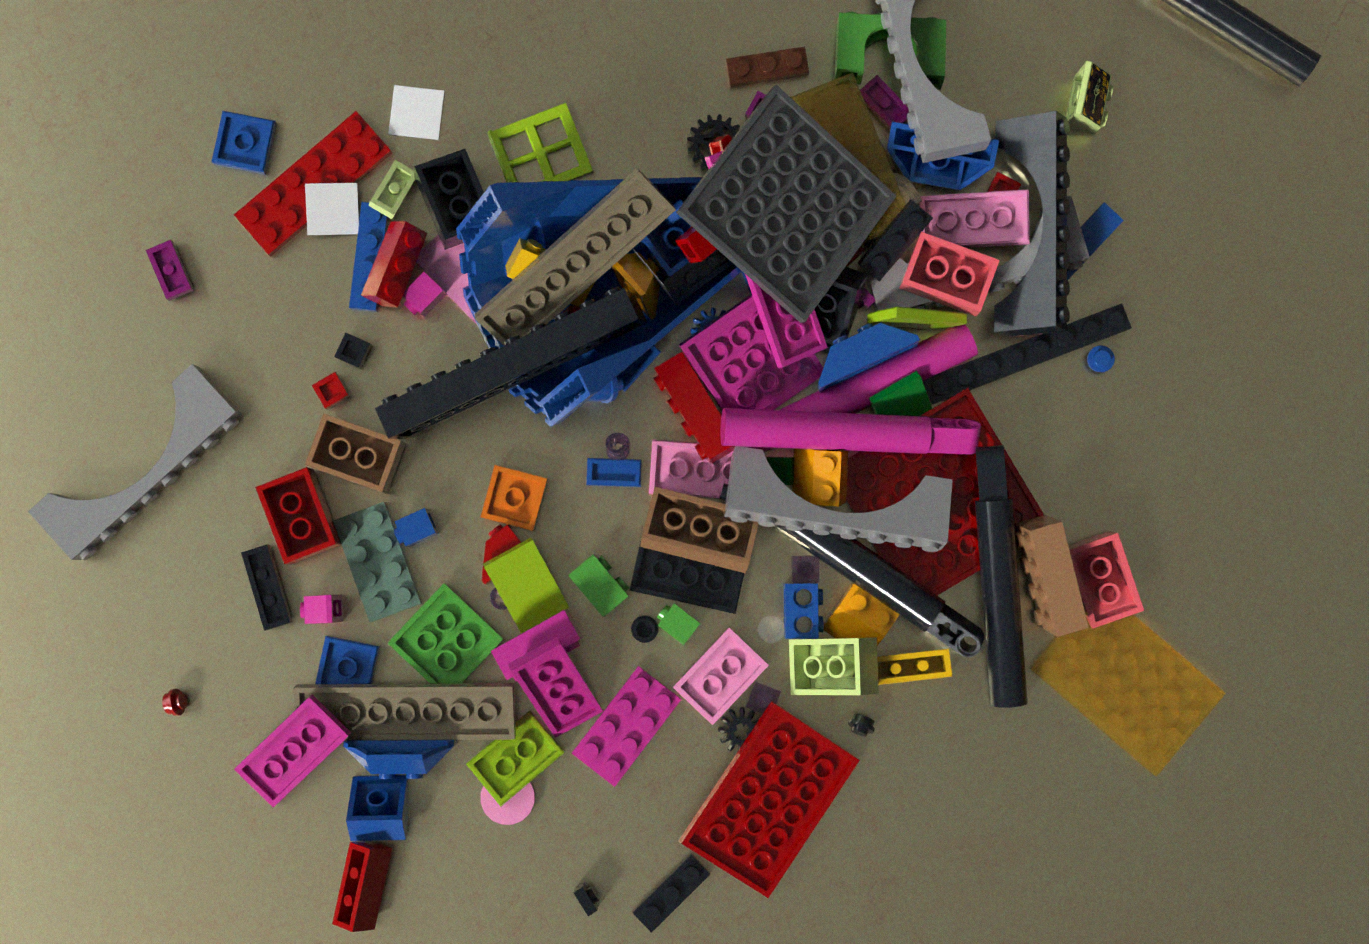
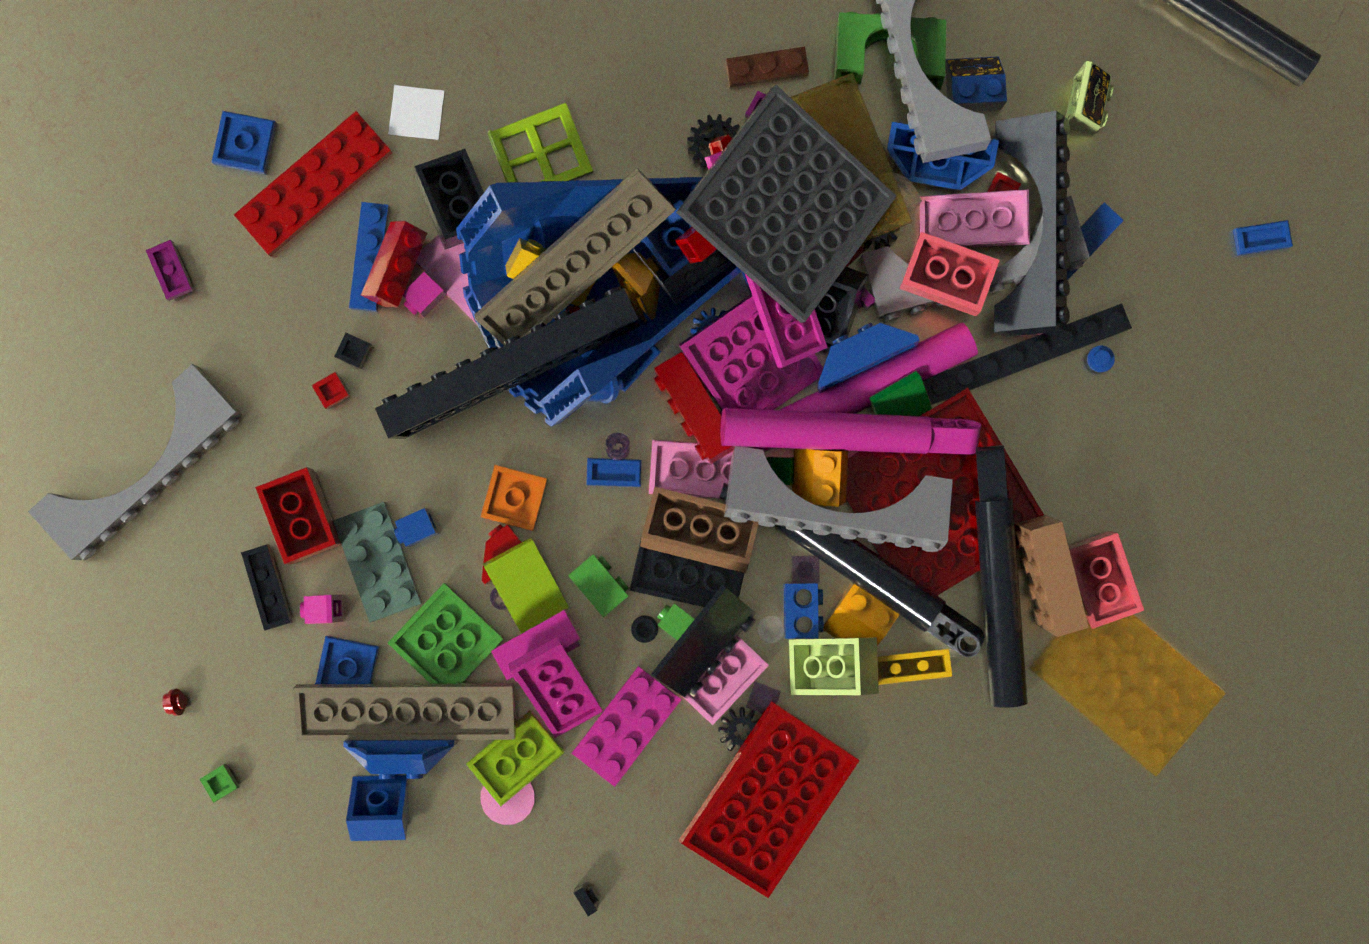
dark pink plate [234,694,351,808] -> none
white sticker [305,183,359,235] -> none
medium nougat brick [305,413,406,494] -> none
red brick [332,841,392,932] -> none
yellowish green plate [368,160,415,219] -> none
black plate [632,853,710,933] -> none
black plate [848,714,875,737] -> none
magenta plate [857,75,909,130] -> none
black plate [858,199,933,282] -> none
lime tile [867,306,967,330] -> none
none -> bright green plate [200,764,240,803]
none -> black slope [651,585,756,699]
none -> blue slope [945,56,1007,111]
none -> blue tile [1233,220,1293,256]

